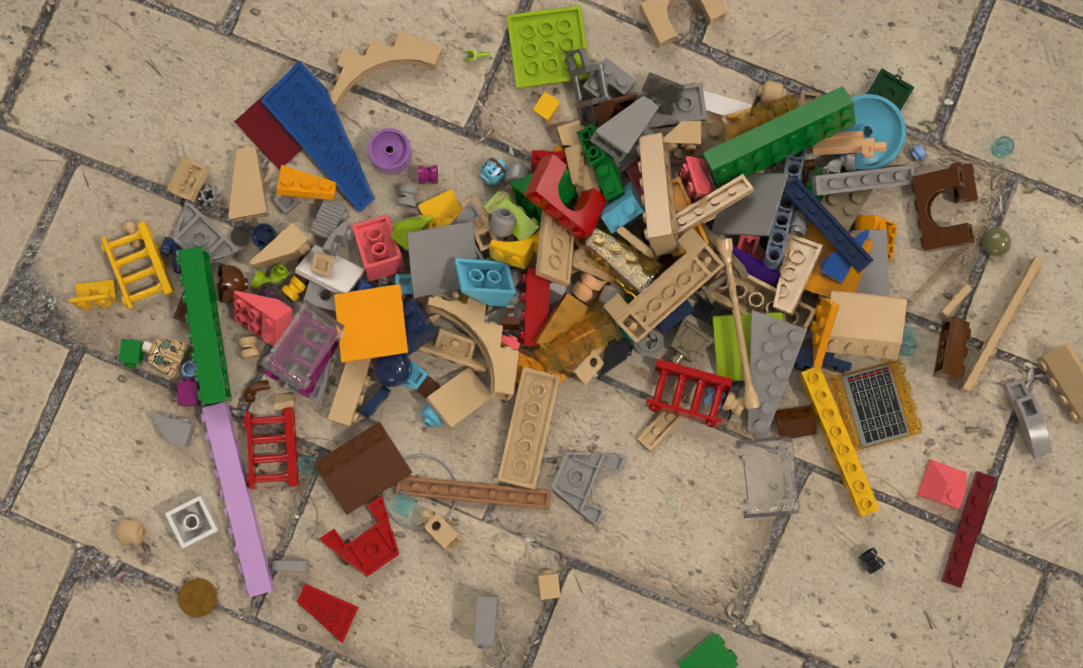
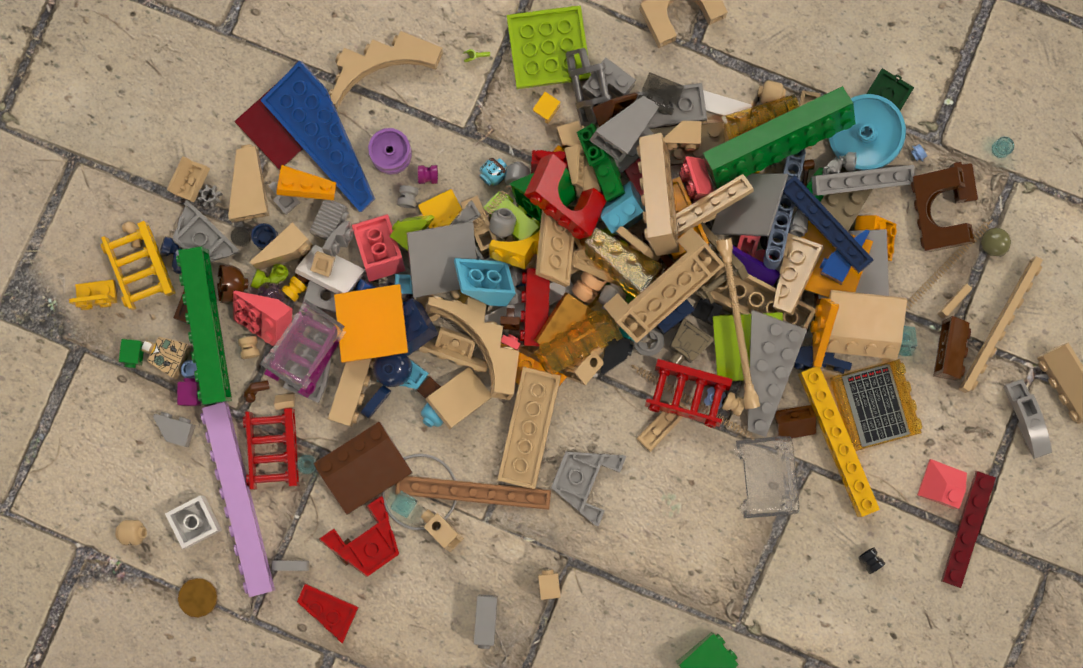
light nougat piece [813,131,887,158] -> none

